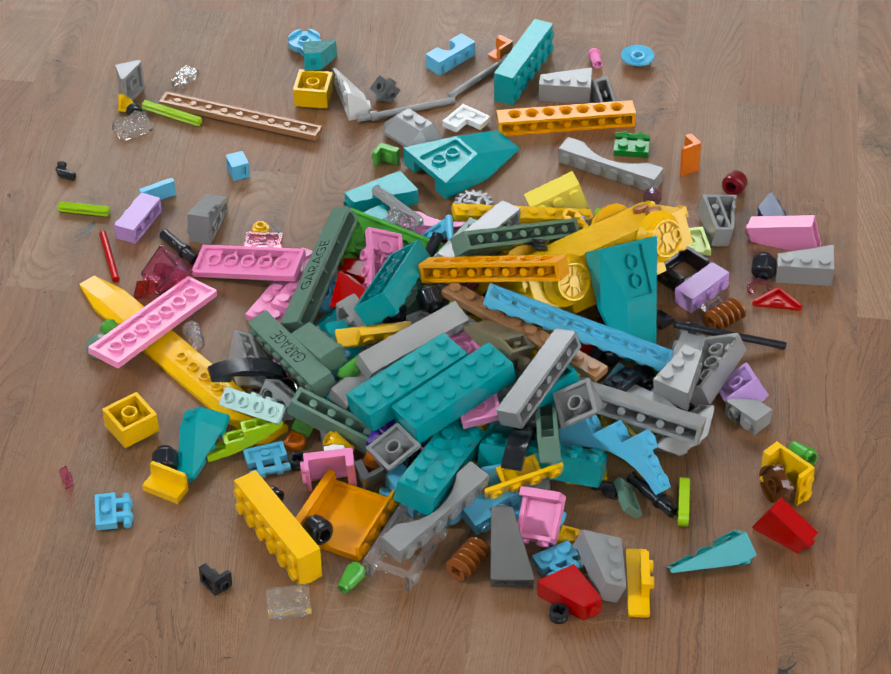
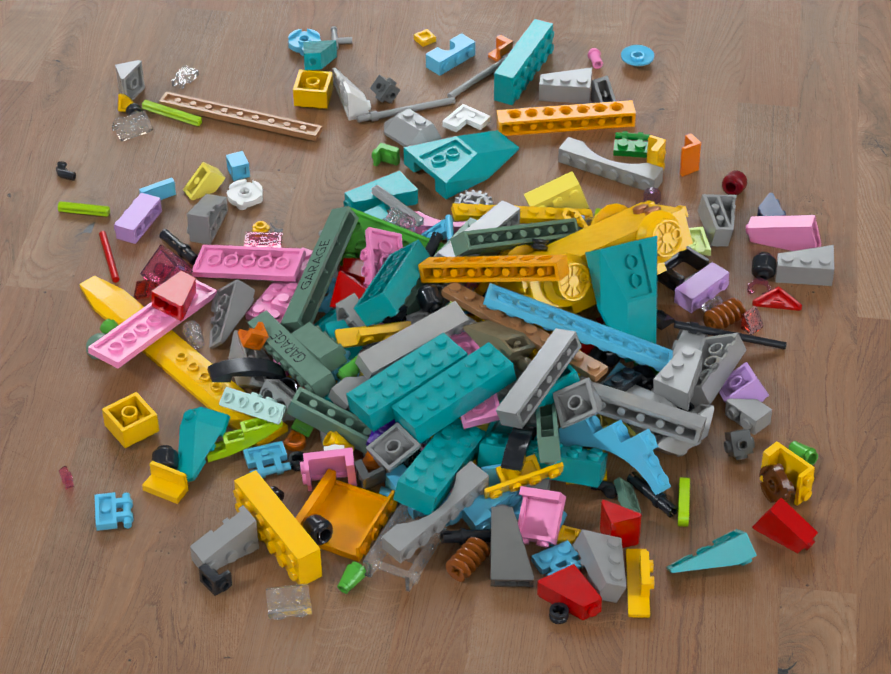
none -> slope [151,271,196,321]
none -> light yellow slope [183,162,225,200]
none -> light grey wedge [190,505,259,571]
none -> light grey wedge [209,279,255,349]
none -> white plate [227,179,263,210]
none -> orange panel [238,322,269,351]
none -> light grey piece [331,26,352,50]
none -> yellow tile [414,29,436,47]
none -> black pin [440,528,491,545]
none -> red slope [600,499,642,548]
none -> yellow bracket [647,135,666,171]
none -> dark grey brick [724,429,755,460]
none -> clear red slope [741,306,763,335]

